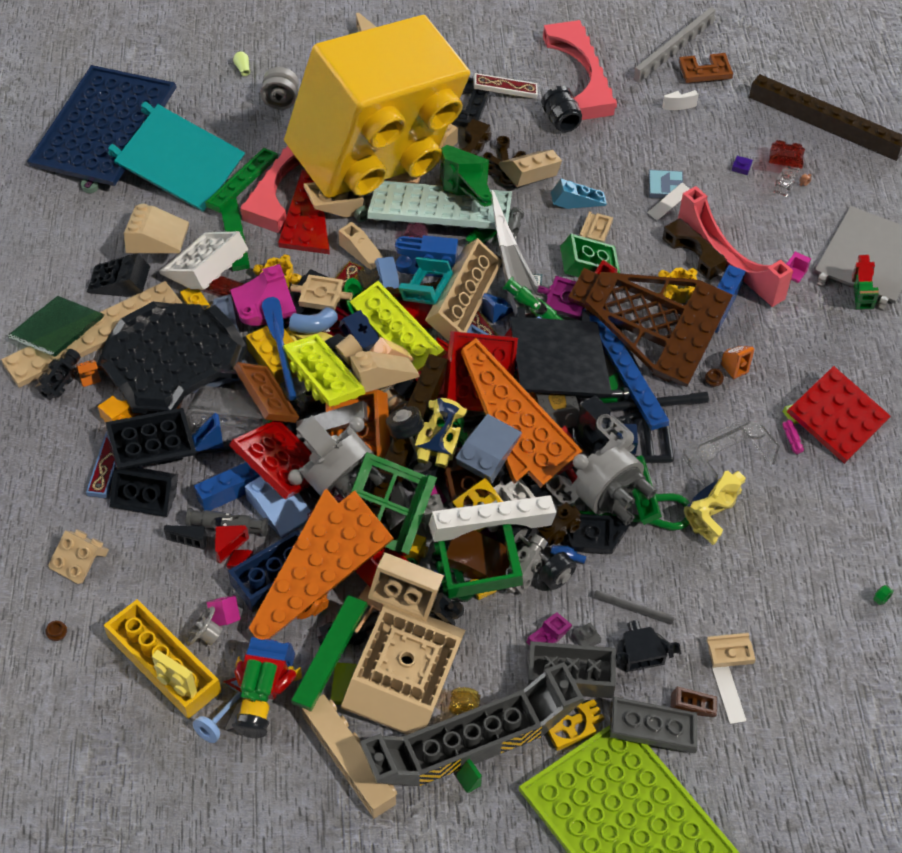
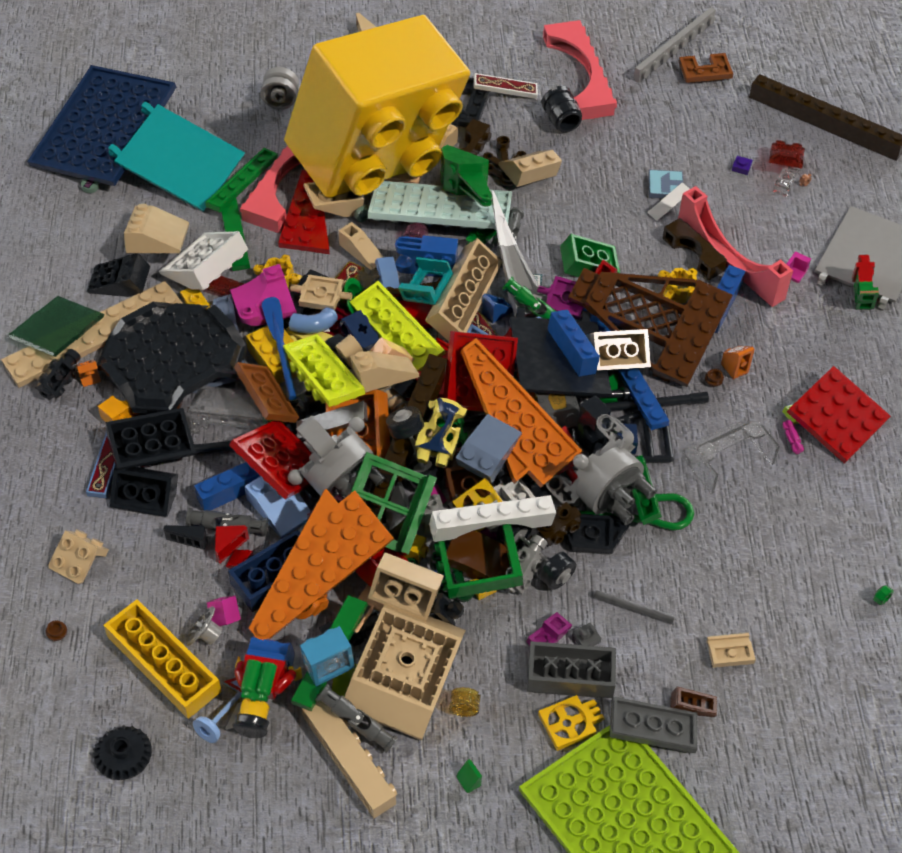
light yellow plate [152,650,197,699] -> none
blue slope [192,413,224,451] -> none
yellowish green cone [233,52,250,76] -> none
dark grey slope [360,662,584,786] -> none
dark azure slope [550,179,607,209] -> none
blue piece [550,545,586,564] -> none
tan plate [579,211,613,243] -> none
black torso [616,620,681,672] -> none
white slope [662,90,699,110] -> none
light yellow hips [684,471,746,545] -> none
white sticker [712,666,746,724] -> none
none -> black gear [93,725,152,780]
none -> dark azure piece [300,626,355,686]
none -> dark grey piece [316,684,398,753]
none -> blue brick [547,310,600,377]
none -> tan slope [587,329,651,370]

